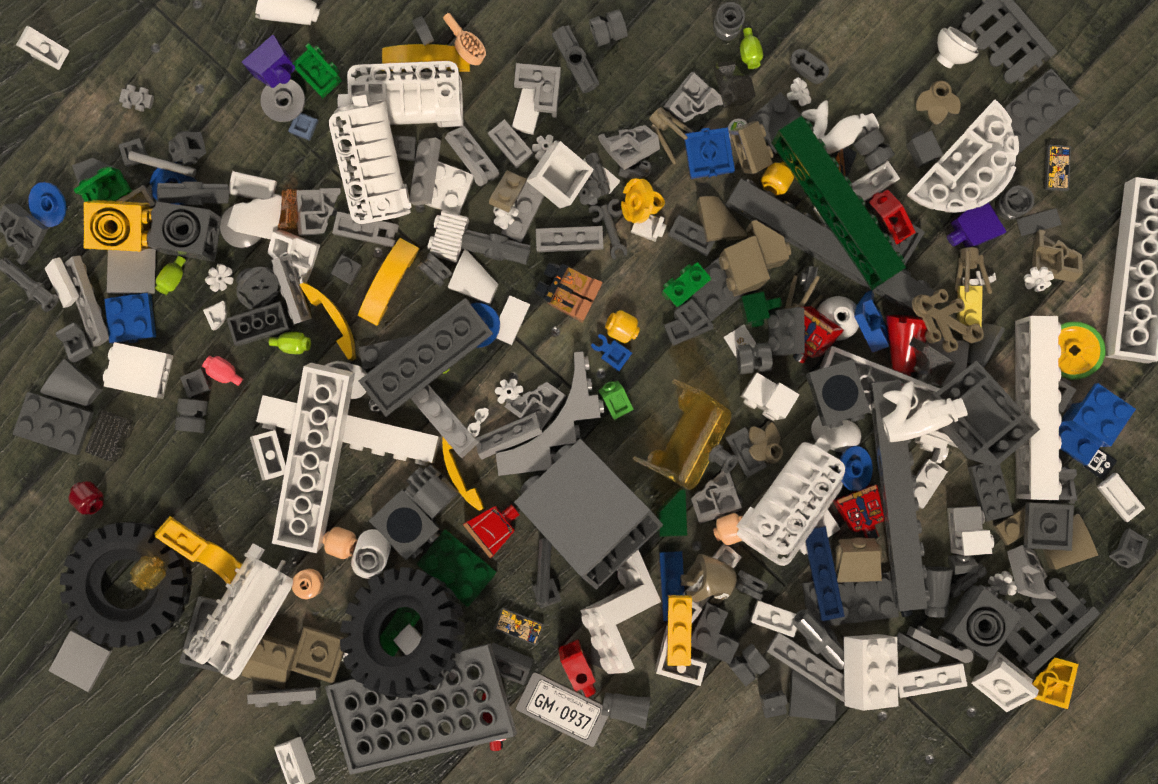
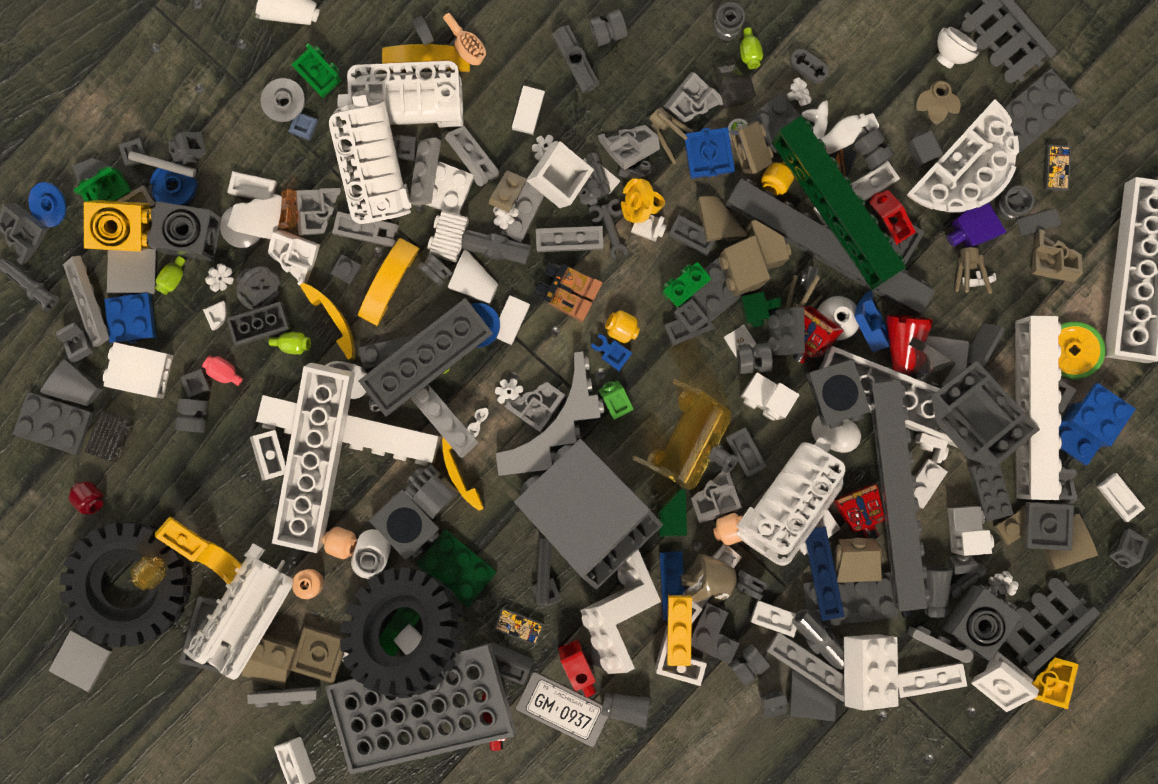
white slope [16,26,69,70] -> none
white tile [45,258,79,308] -> none
light grey piece [119,85,154,112] -> none
dark grey piece [157,182,229,205] -> none
dark purple torso [242,35,296,88] -> none
light grey plate [271,255,312,324] -> none
red torso [463,504,520,558] -> none
light grey plate [475,412,543,459] -> none
light grey plate [488,119,533,169] -> none
light grey panel [514,63,561,118] -> none
dark tan plate [749,422,783,464] -> none
blue dish [840,446,873,491] -> none
white piece [882,381,967,442] -> none
dark grey tile [896,632,941,663] -> none
dark tan plant [912,289,984,353] -> none
light yellow plate [957,286,982,326] -> none
light grey slope [1007,545,1057,599] -> none
white plant [1024,267,1054,292] -> none
black sticker [1083,448,1117,481] -> none

